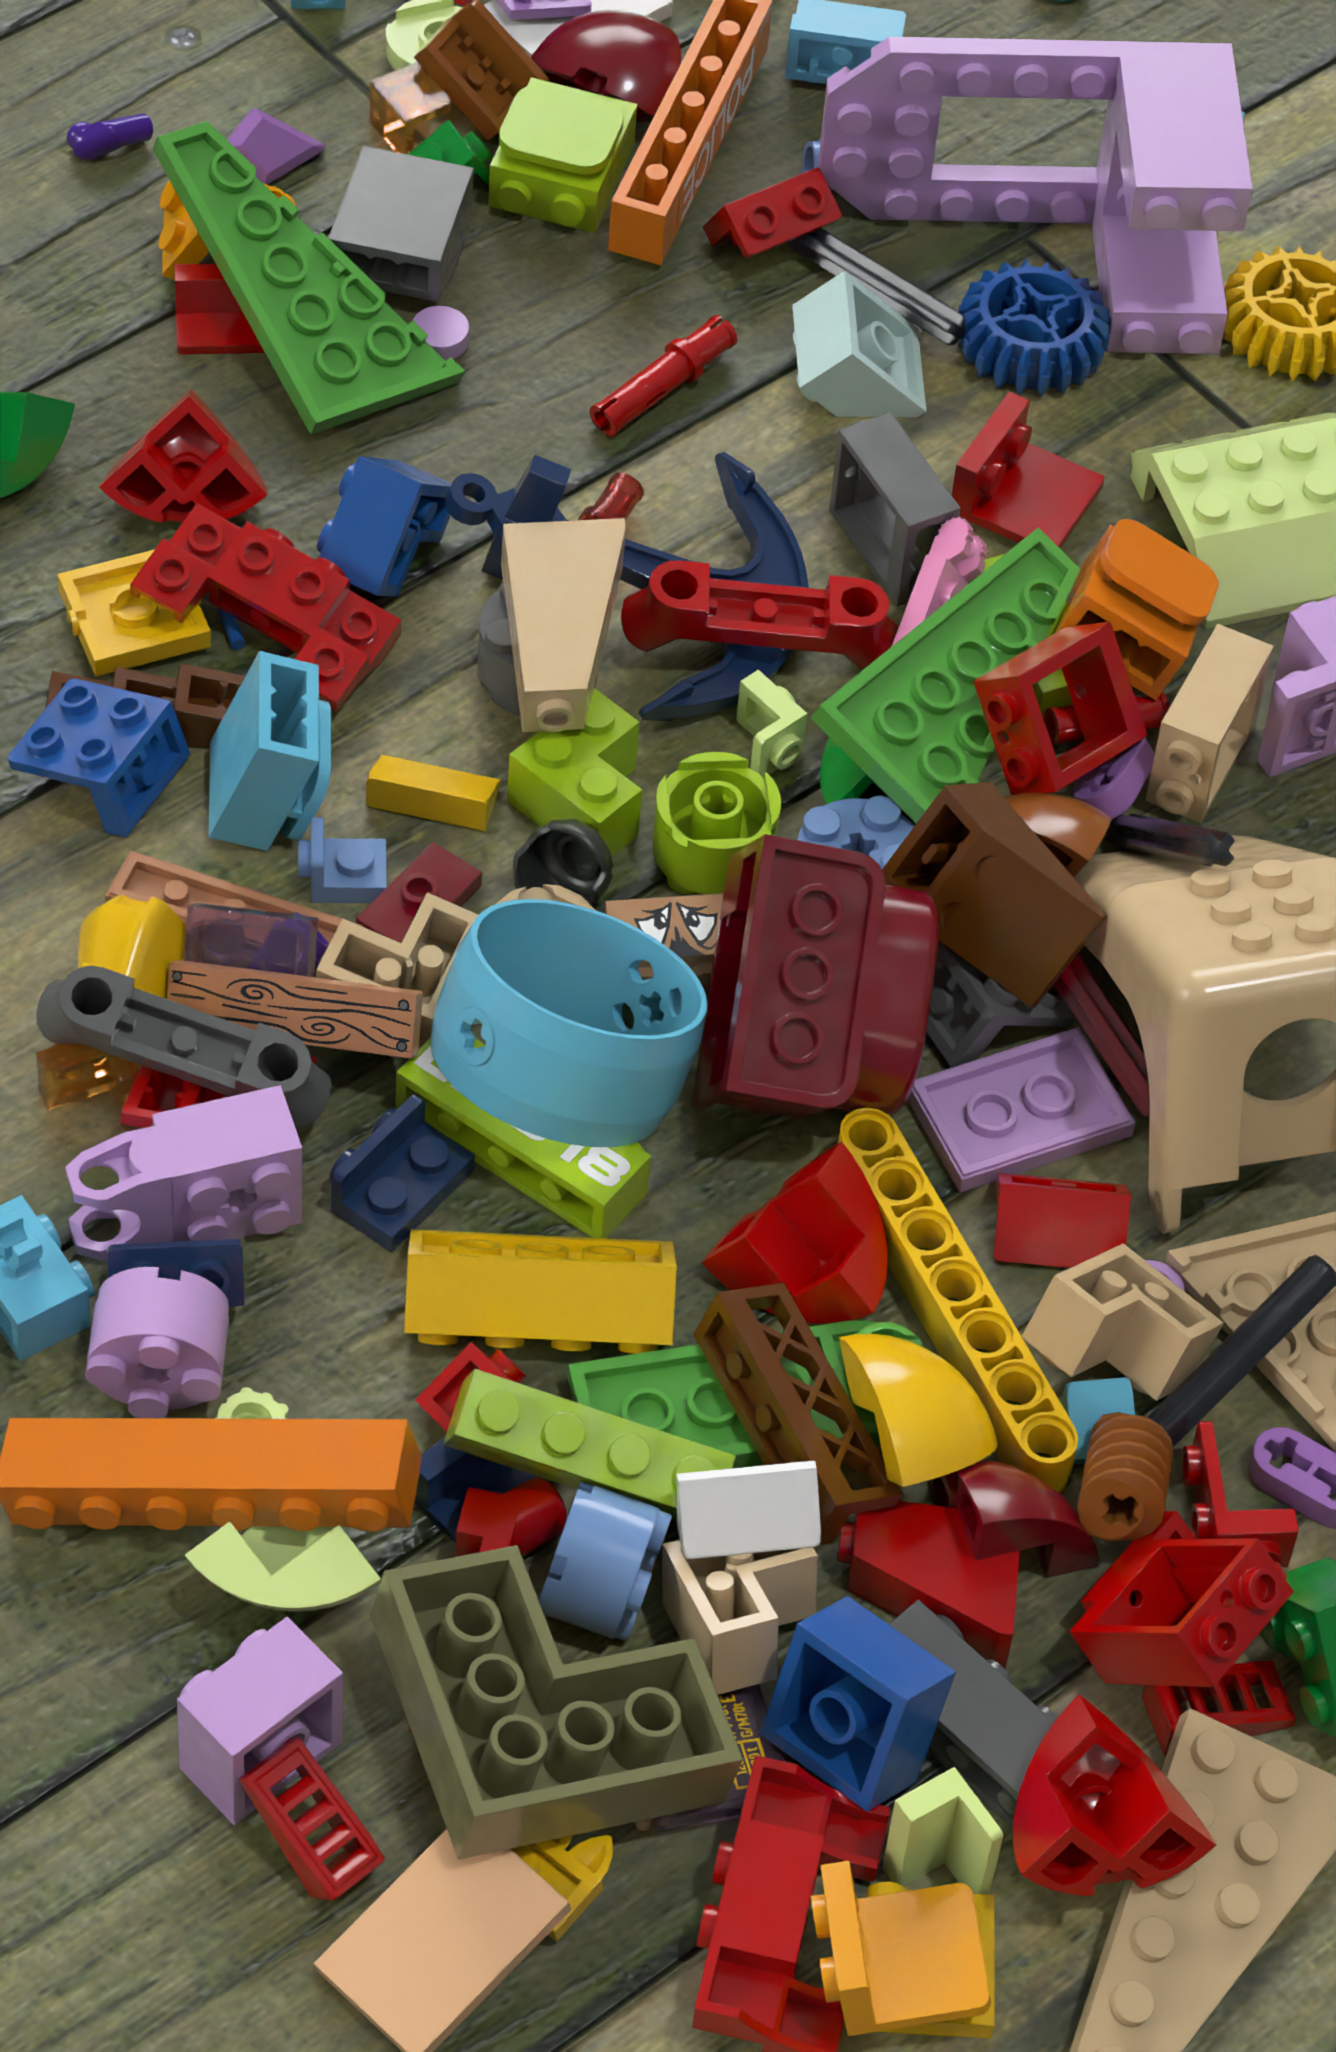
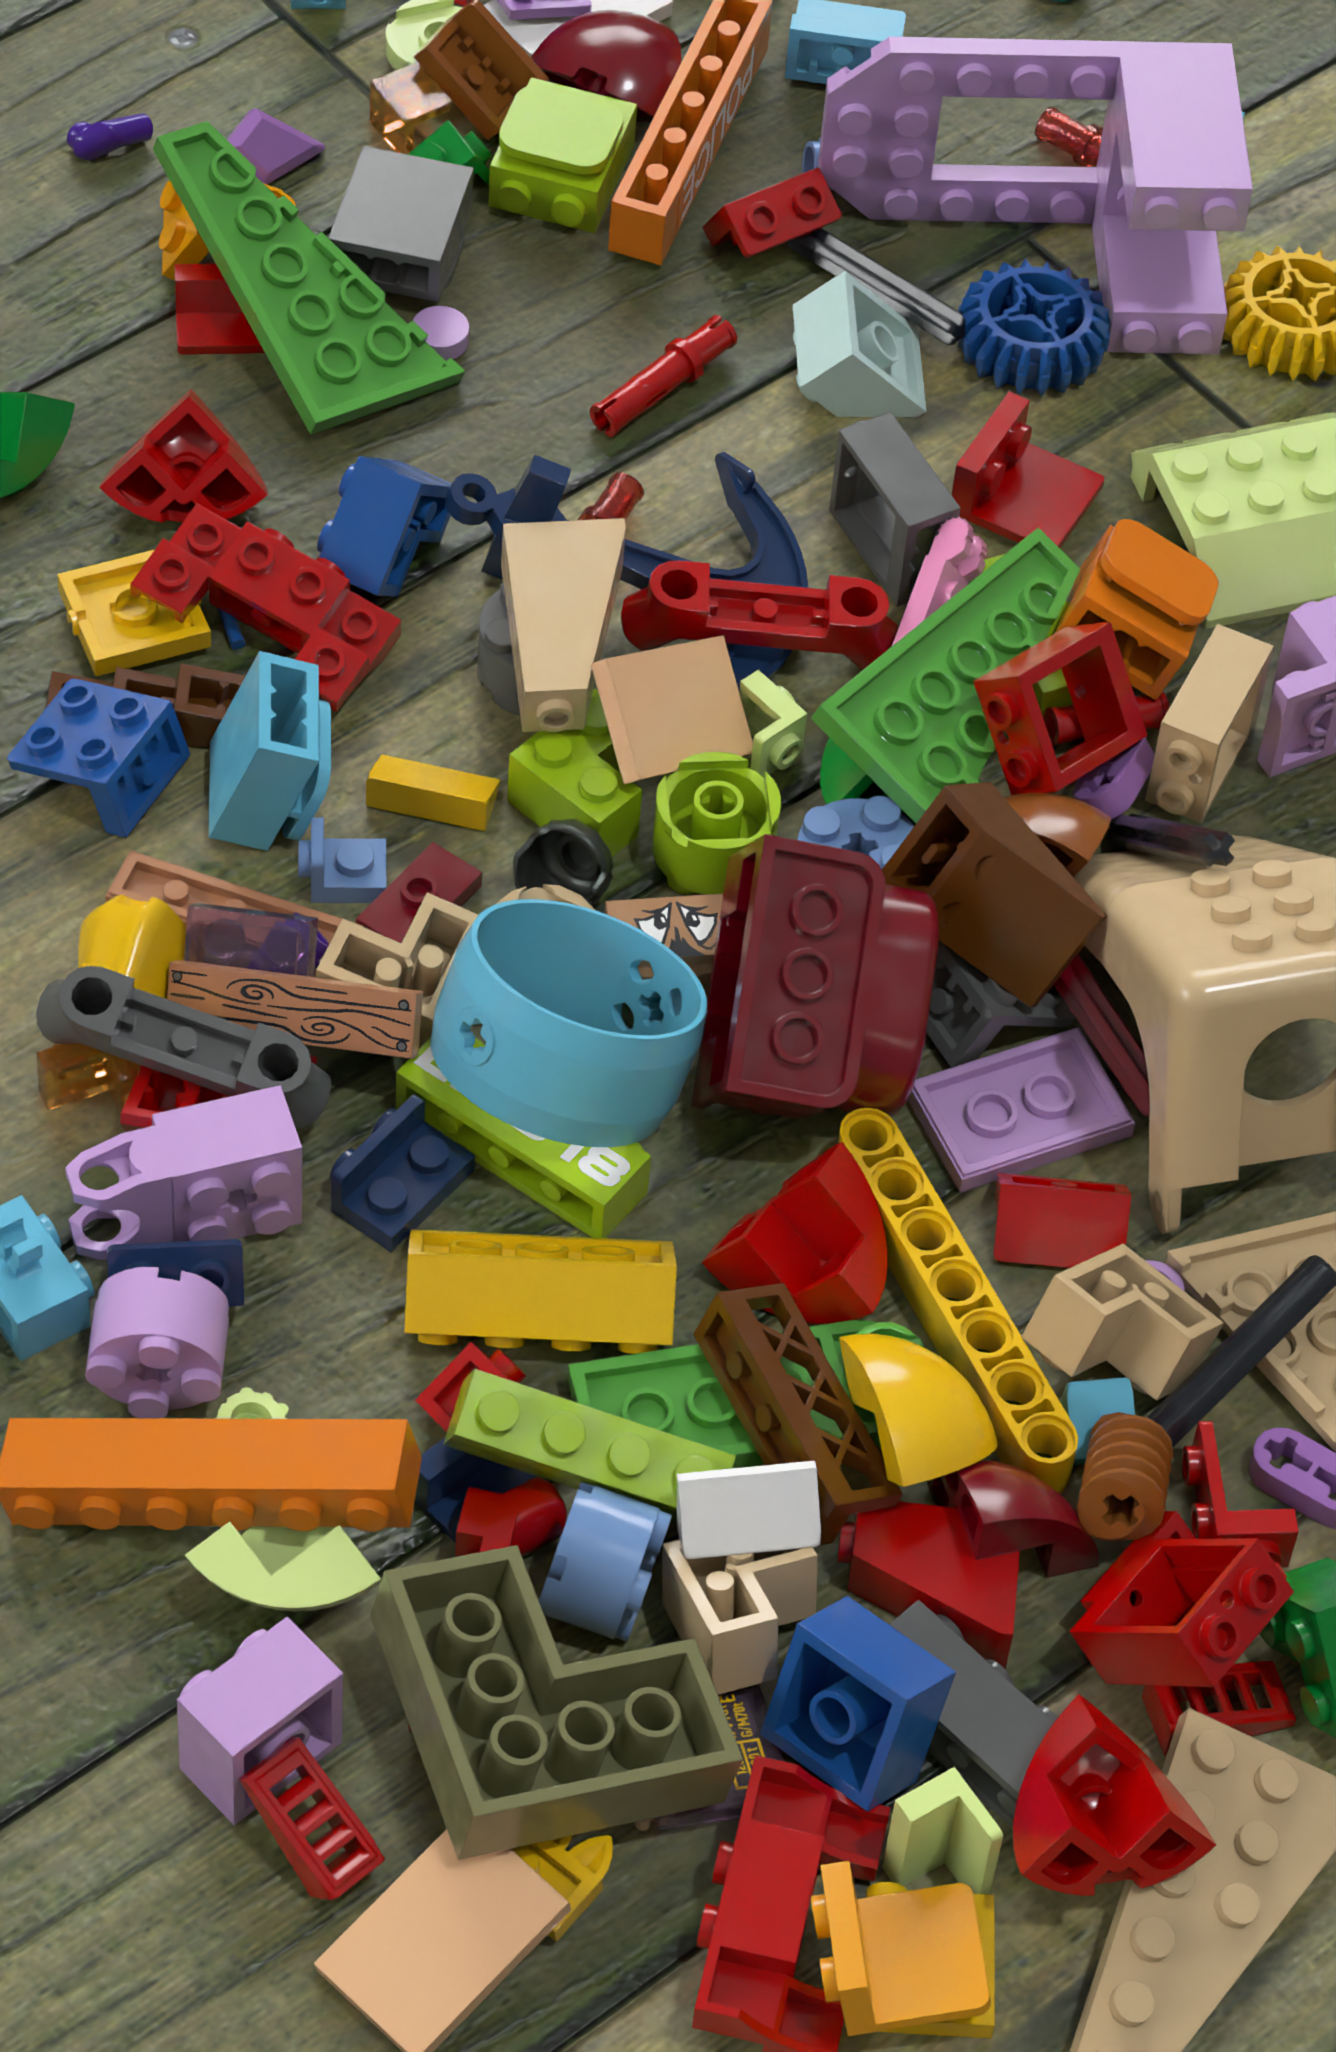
none -> light nougat tile [591,635,753,784]
none -> clear red pin [1035,106,1103,167]

